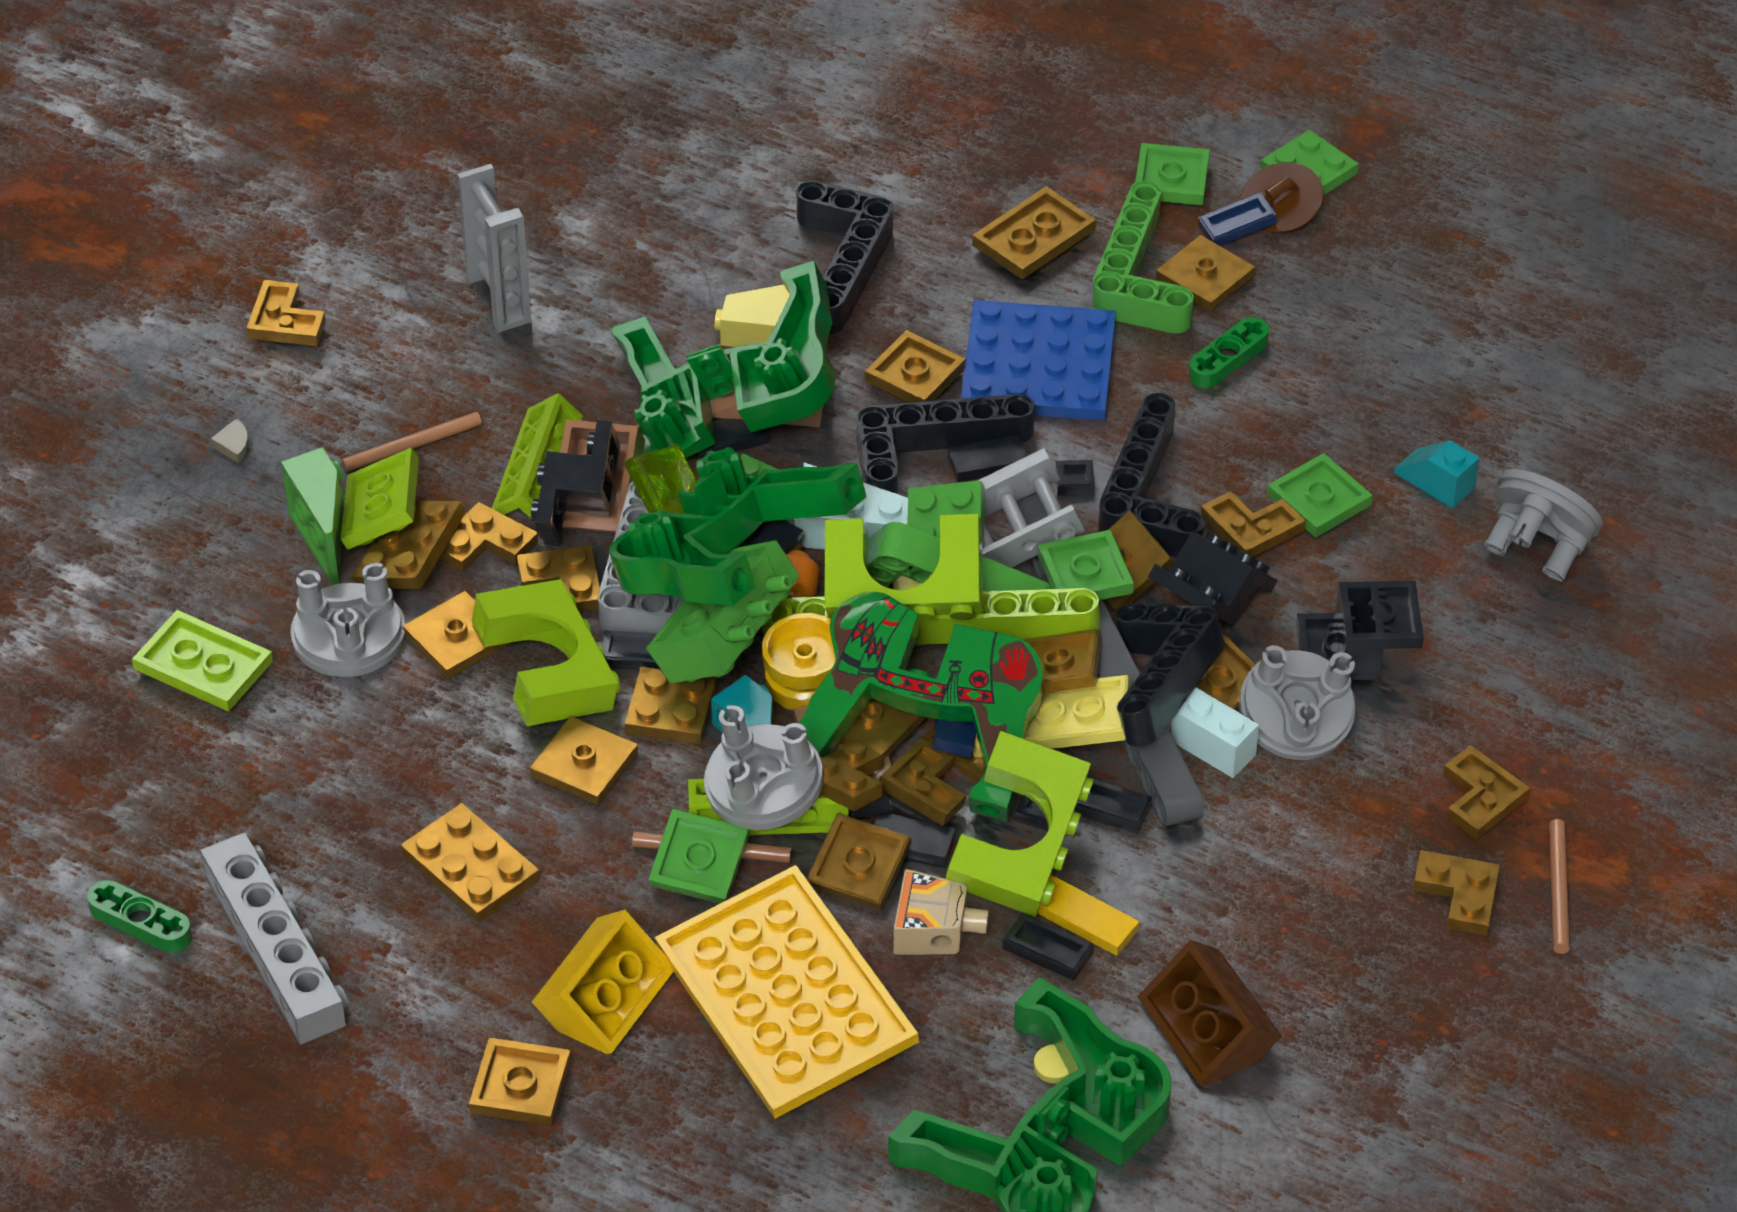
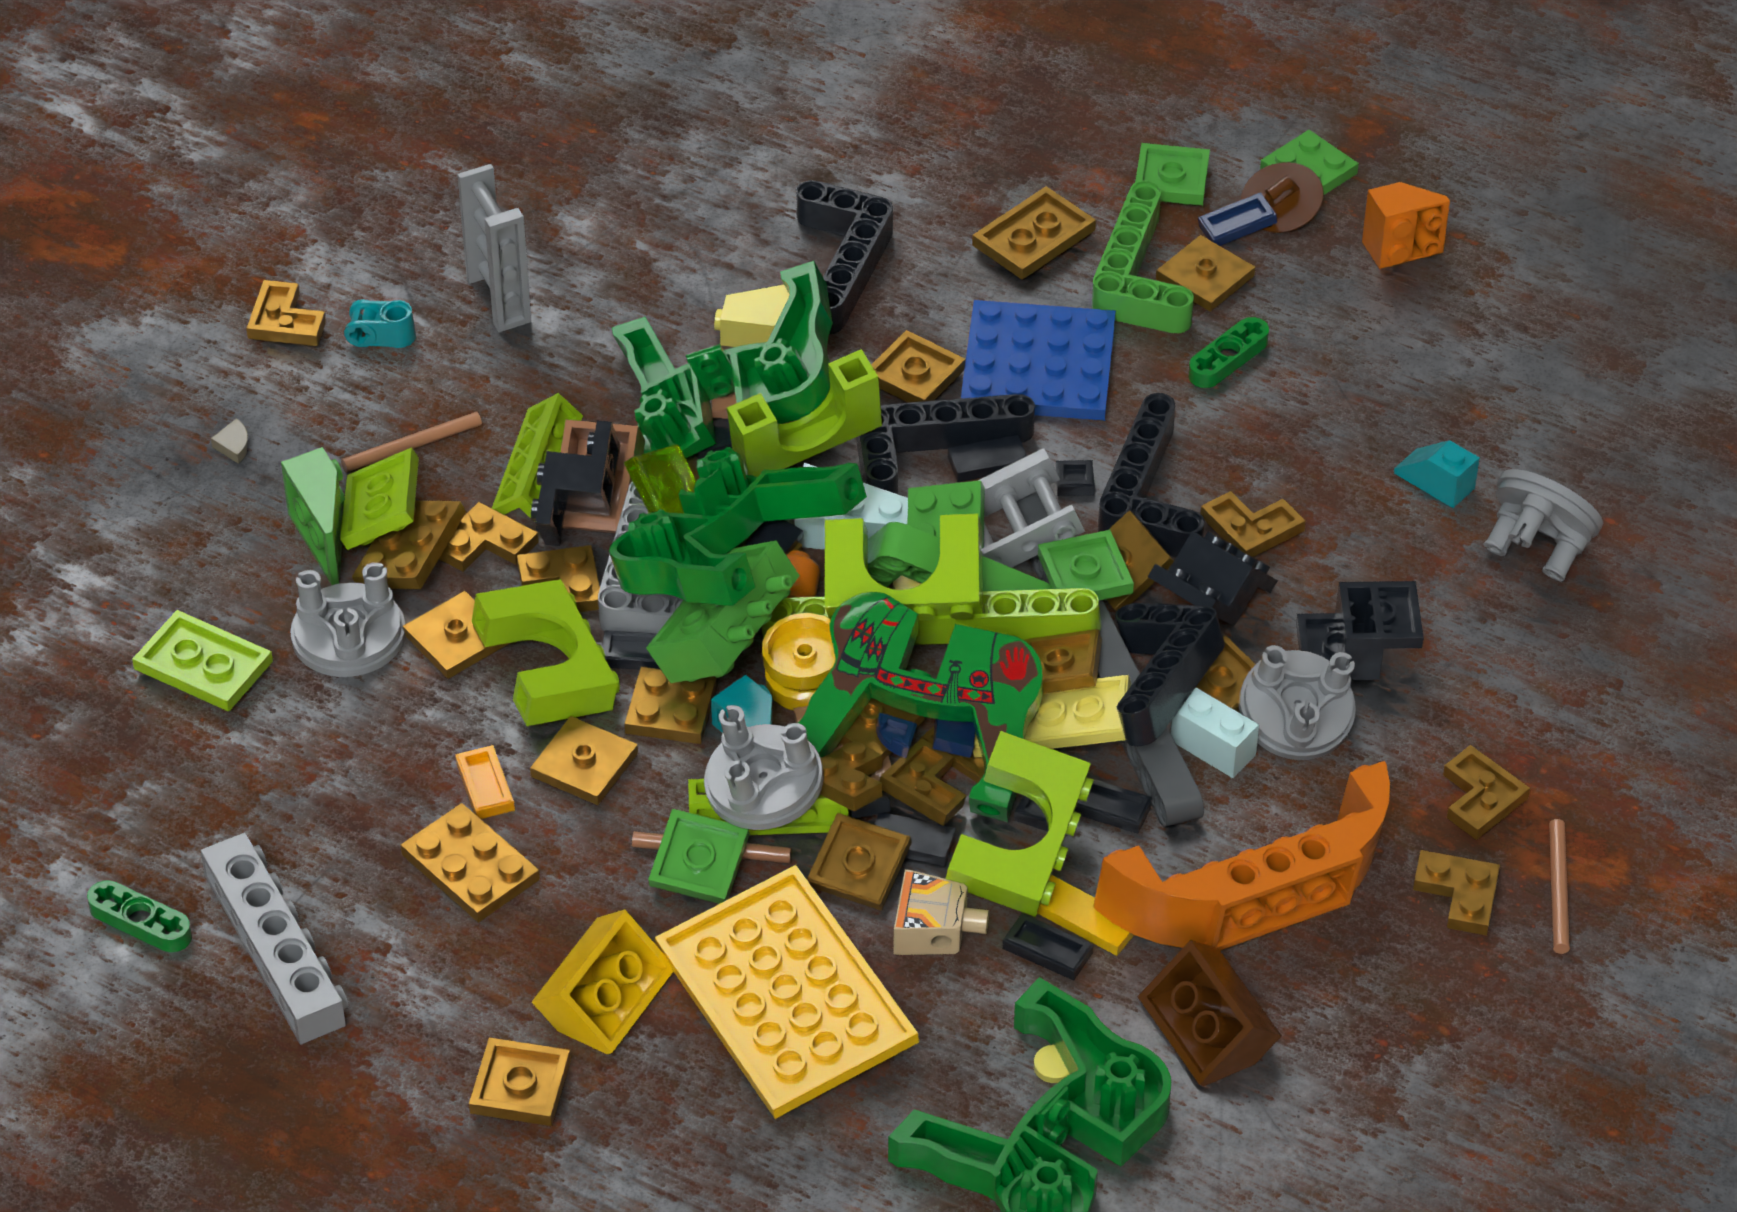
bright green plate [1267,453,1373,538] -> none
none -> teal piece [344,299,416,348]
none -> light orange tile [455,745,515,819]
none -> lime arch [727,349,882,477]
none -> dark blue tile [876,713,917,758]
none -> orange slope [1093,761,1390,950]
none -> orange slope [1362,182,1450,269]

